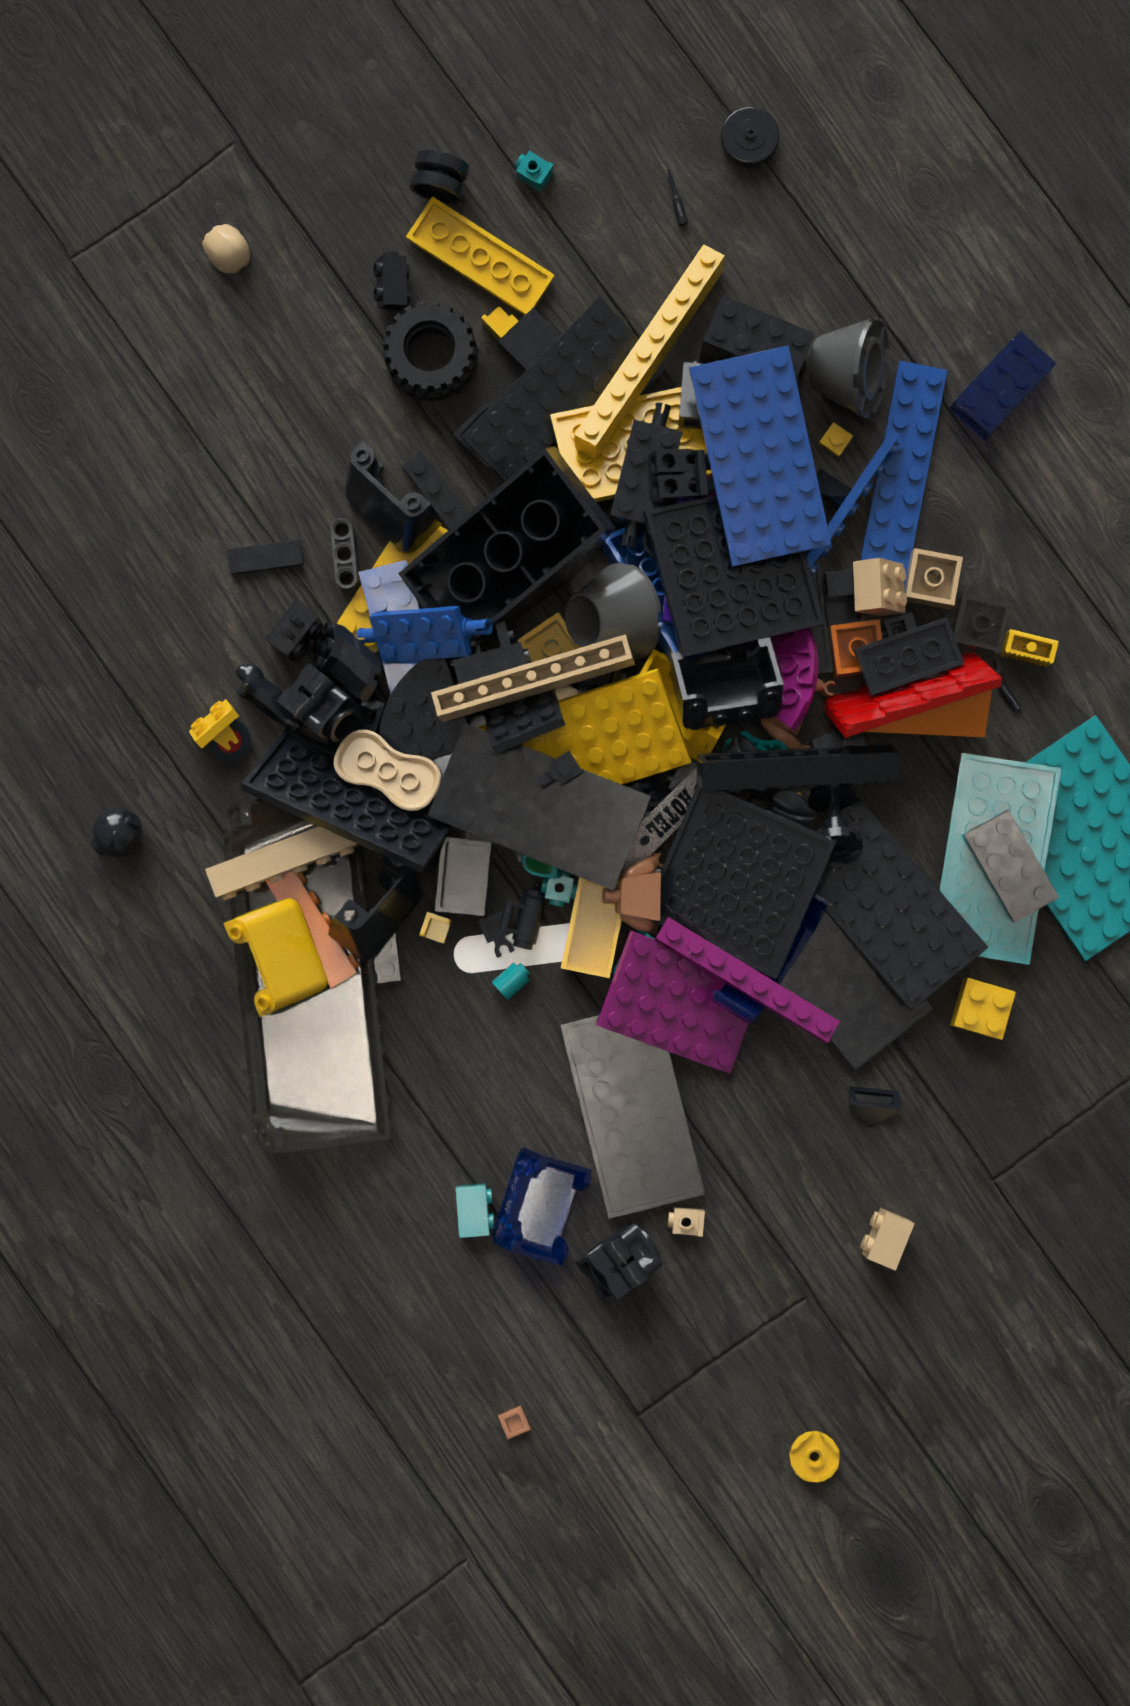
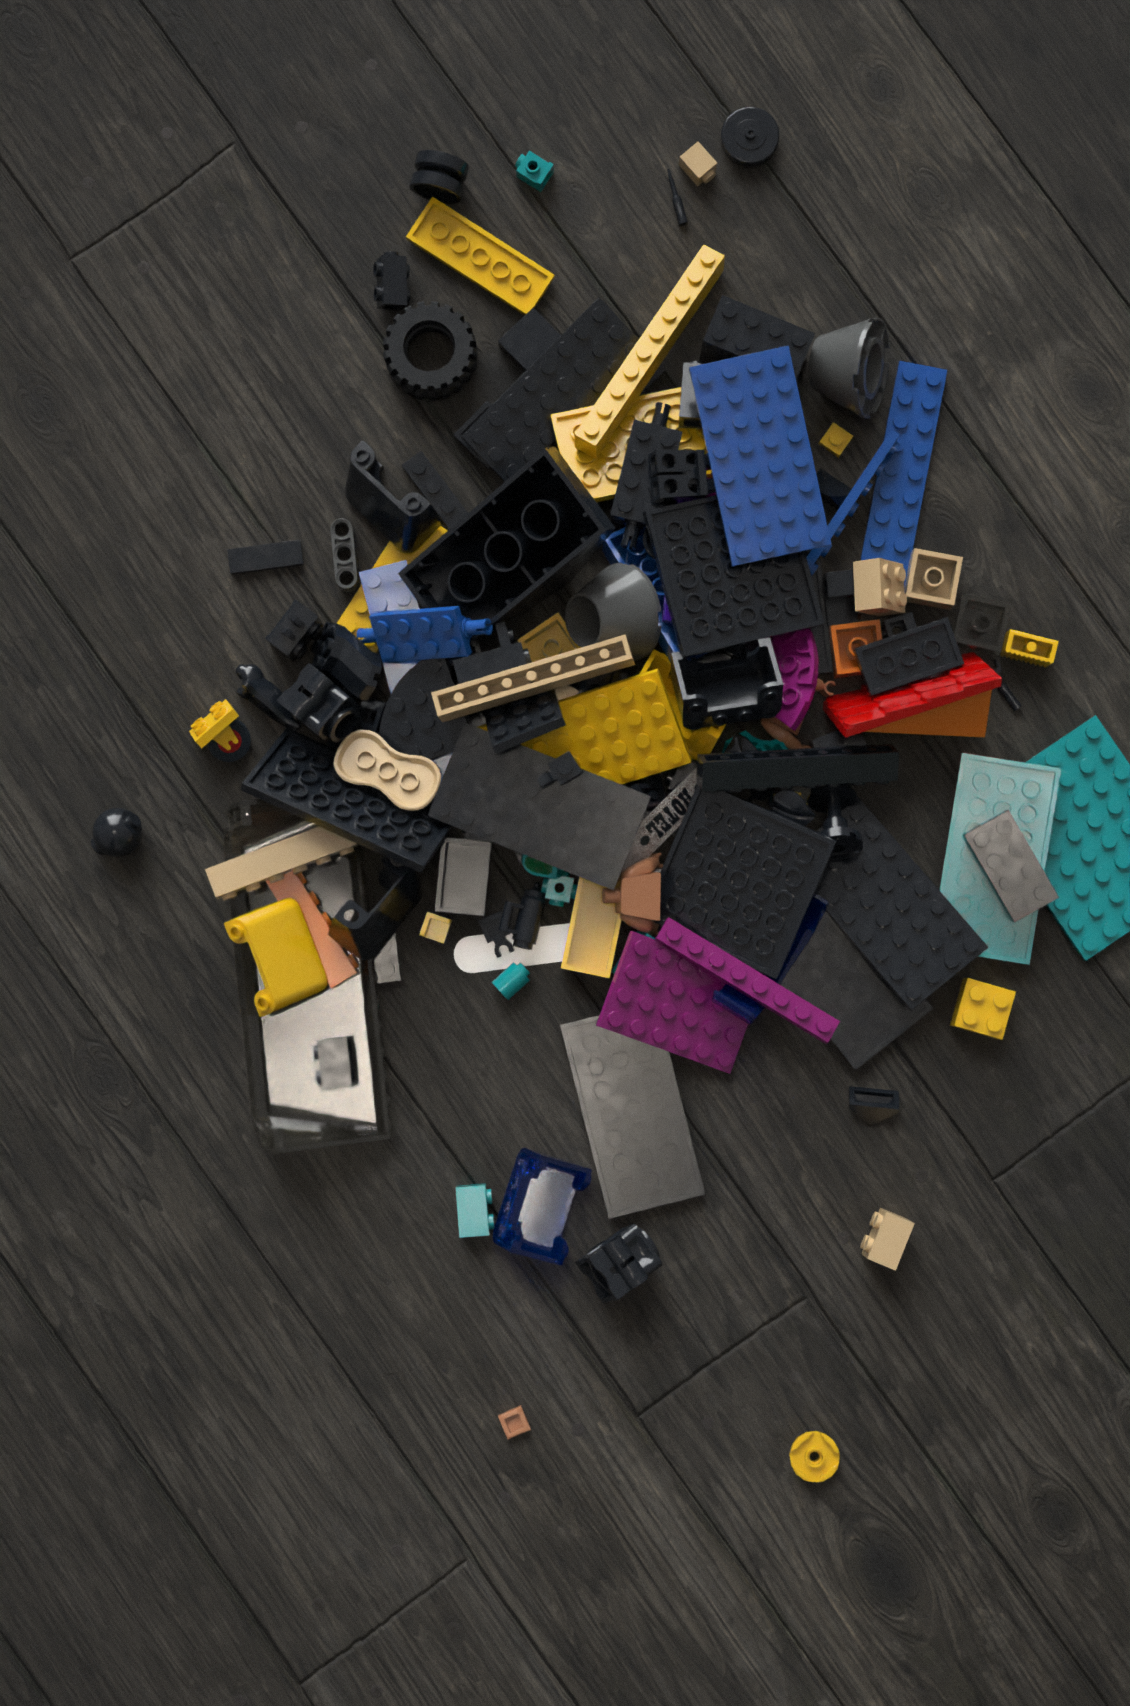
tan hair [202,224,250,274] -> none
yellow panel [481,307,519,341] -> none
tan brick [668,1207,705,1237] -> none
clear blue brick [950,330,1057,441] -> none
none -> brick [313,1036,356,1091]
none -> tan brick [679,142,717,186]

